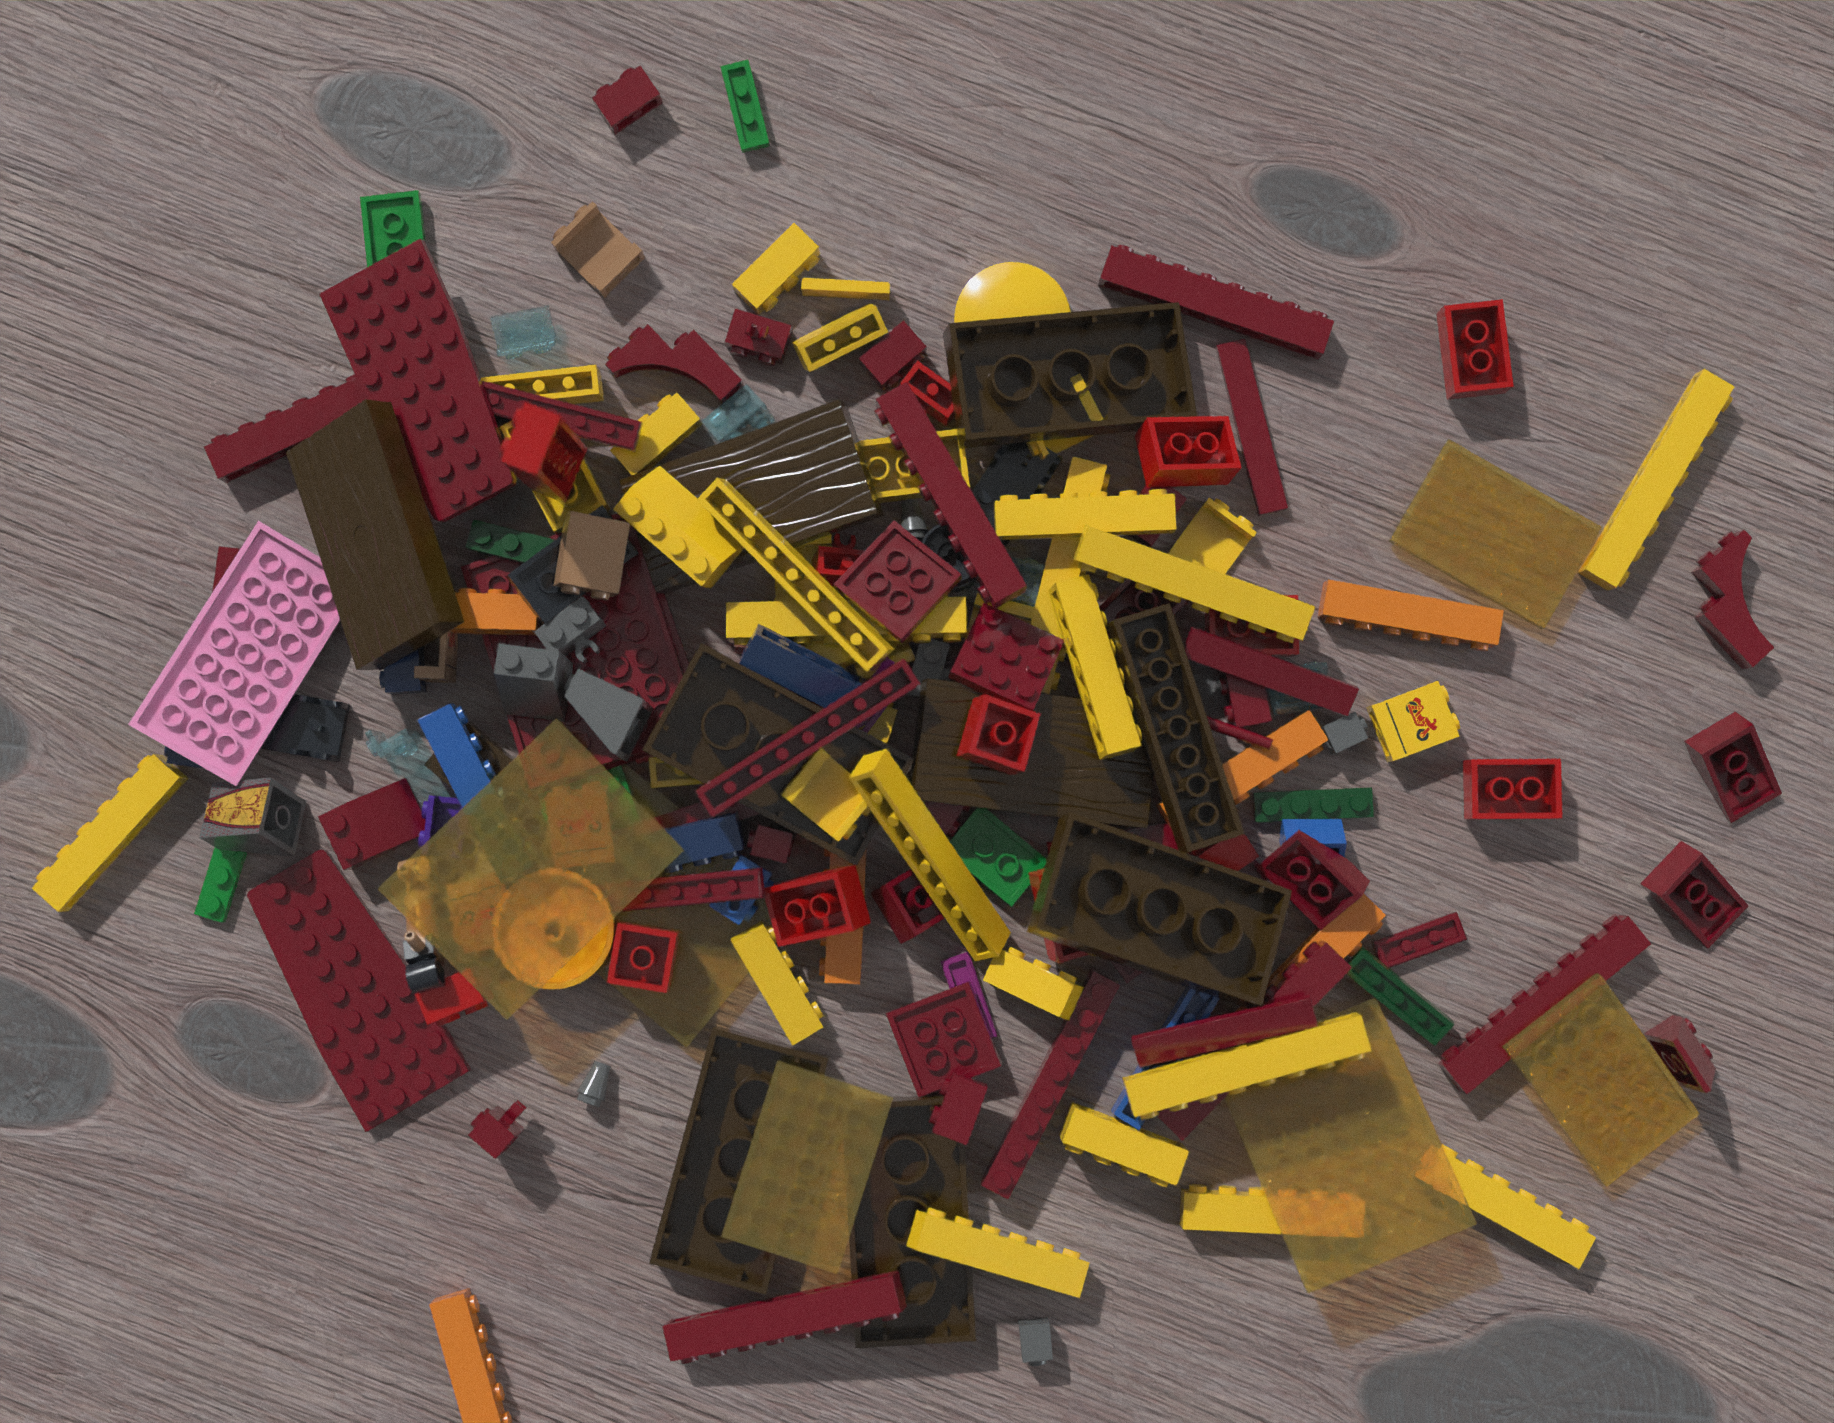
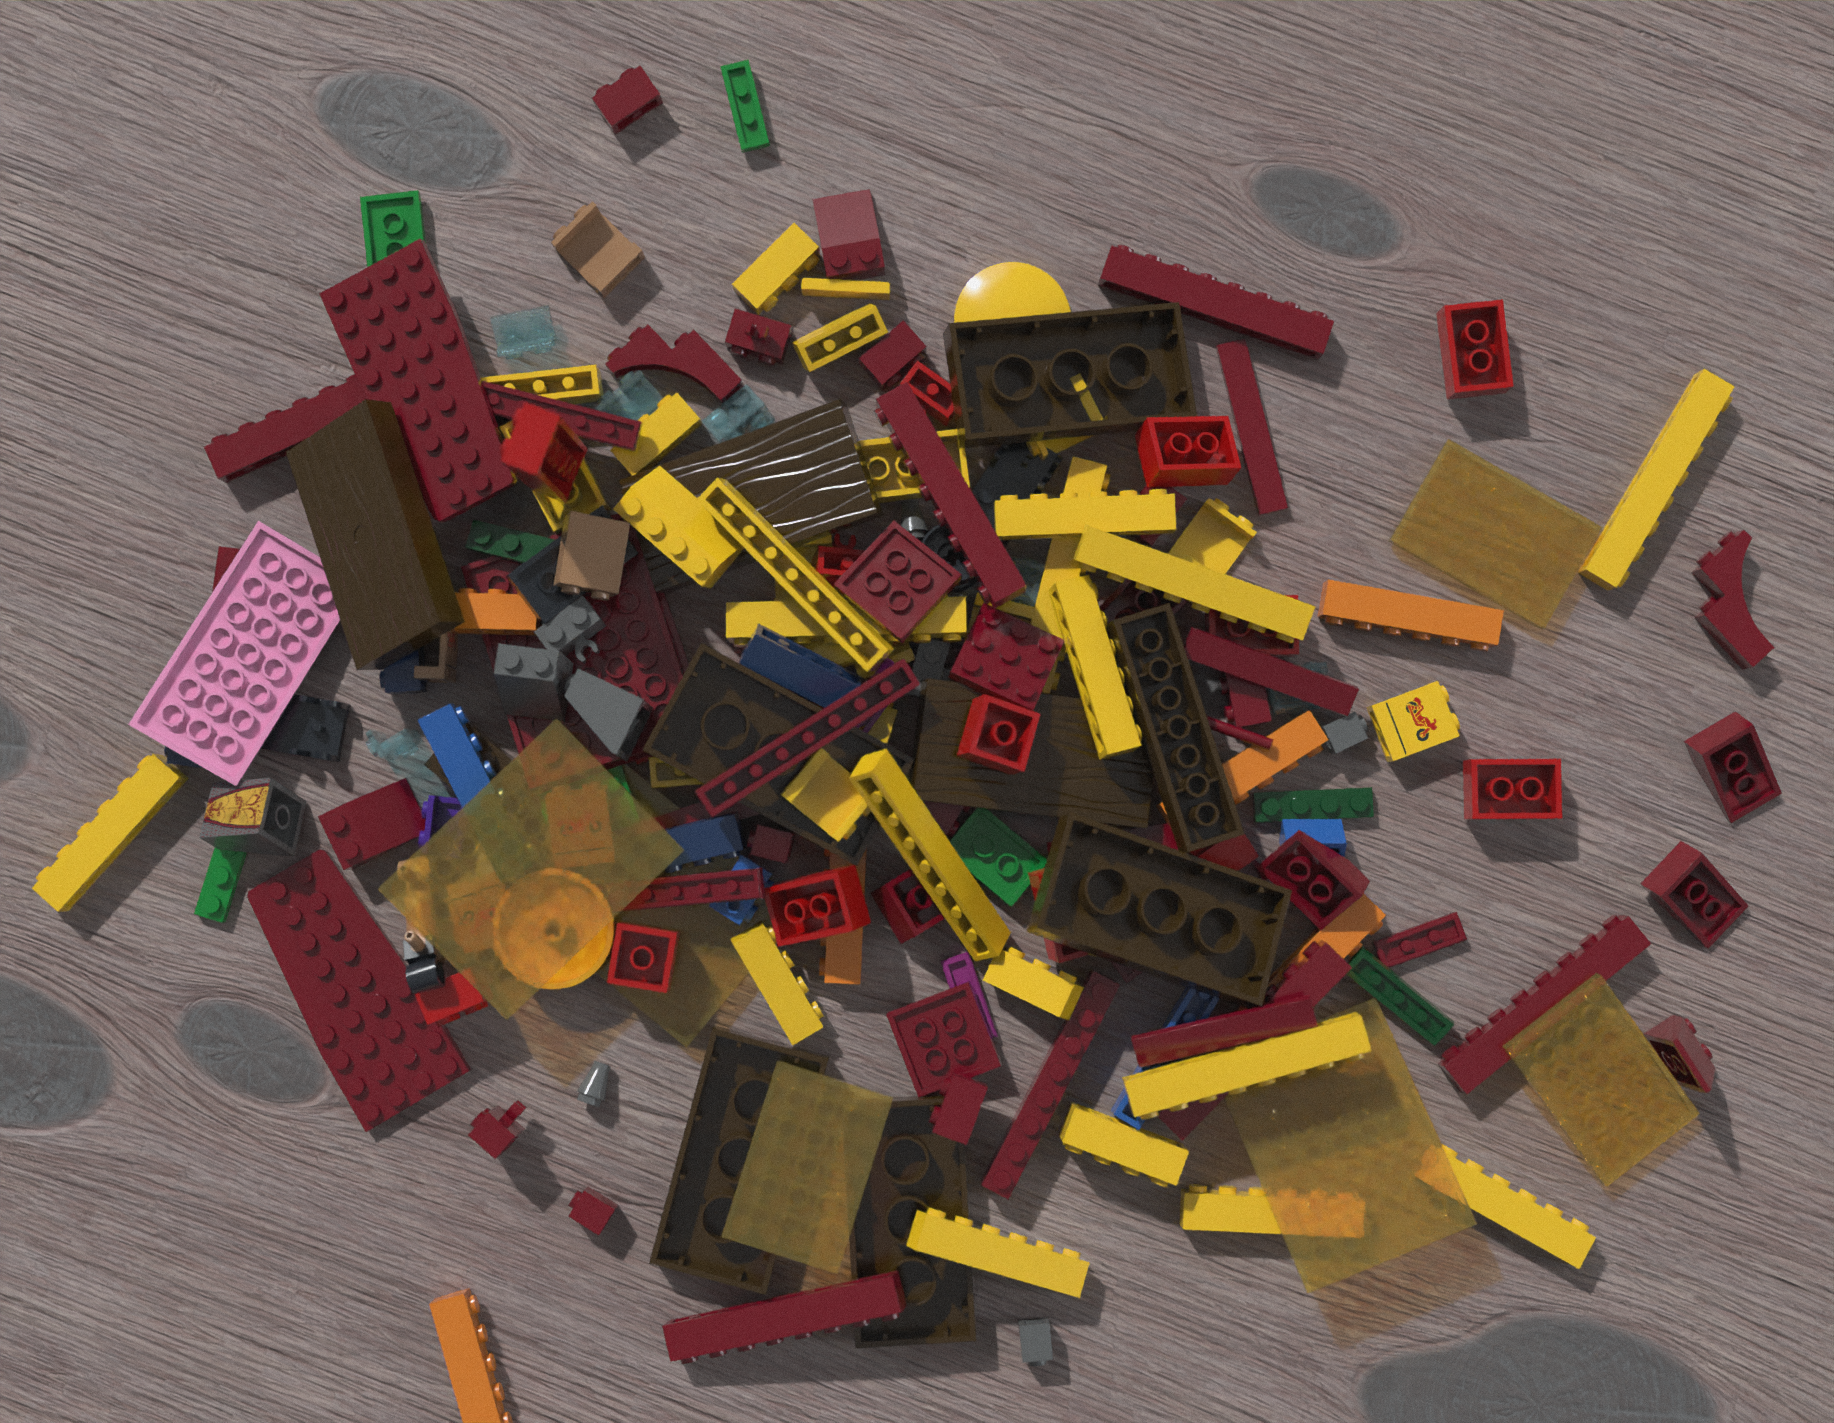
none -> dark red brick [568,1186,618,1235]
none -> clear light blue bracket [595,370,663,420]
none -> dark red slope [813,189,885,280]

